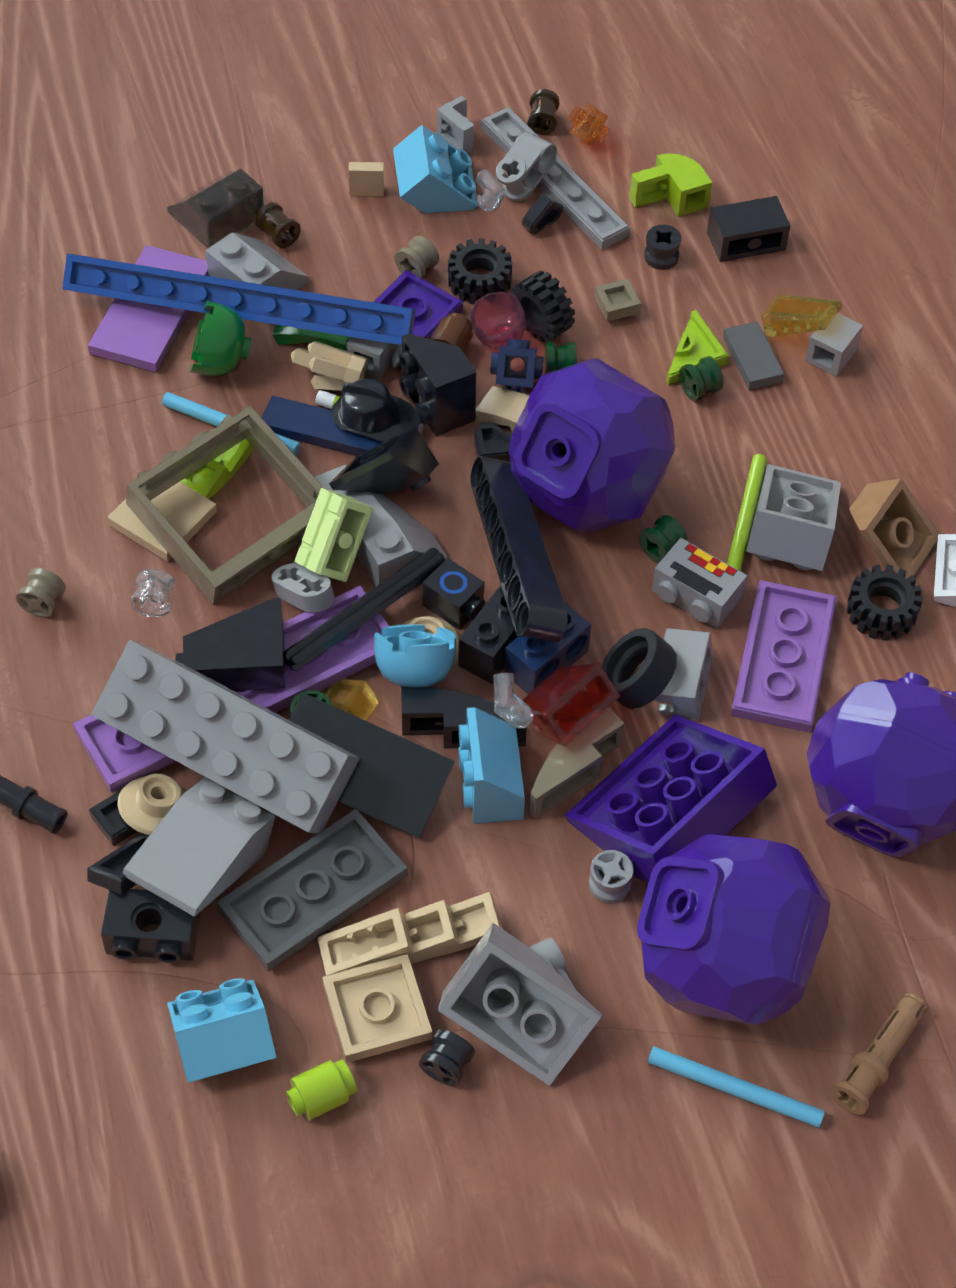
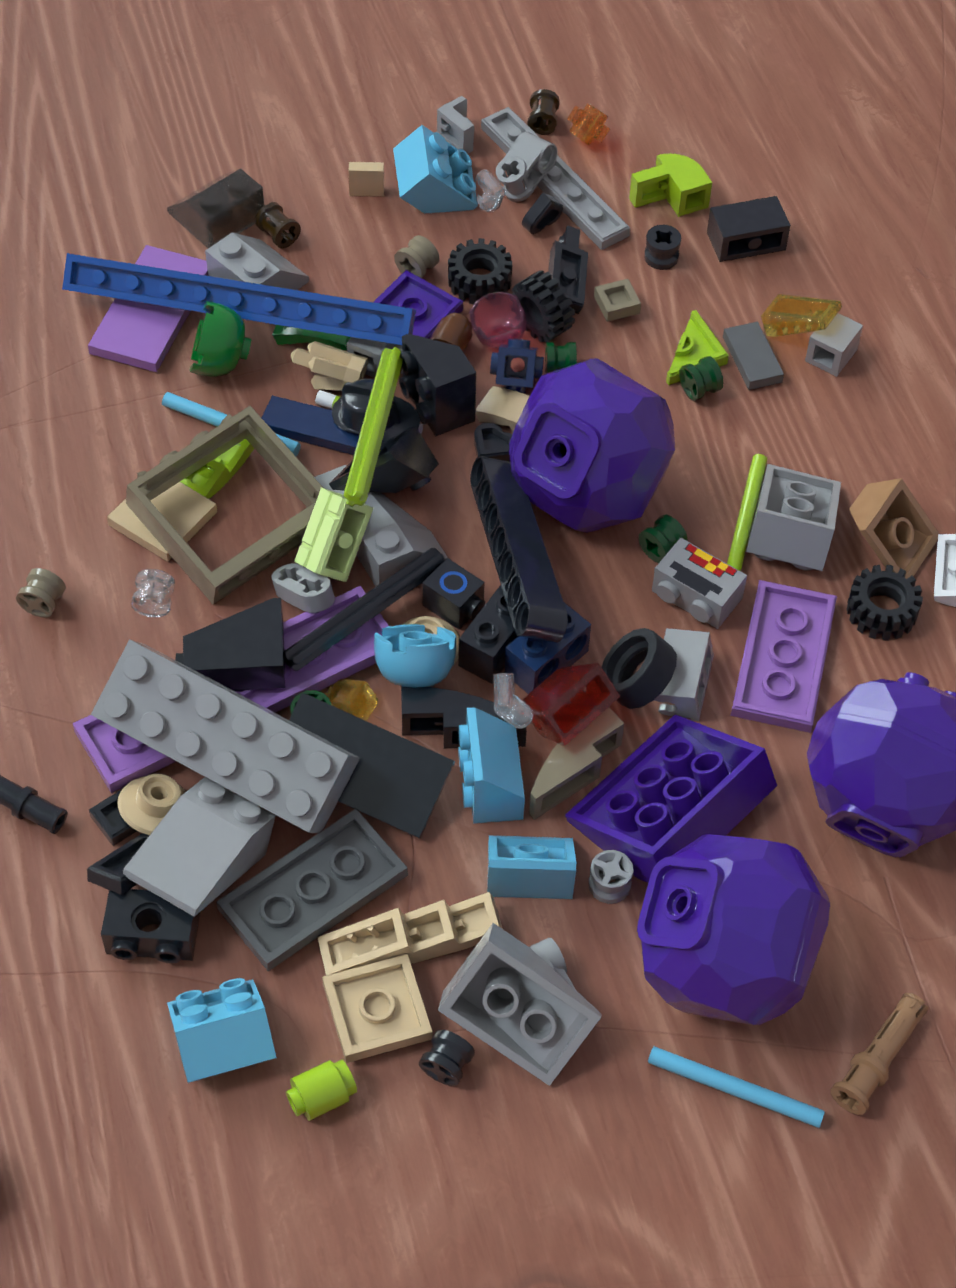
none -> lime axle [343,347,403,507]
none -> medium azure slope [487,835,577,899]
none -> black hinge [548,225,588,314]

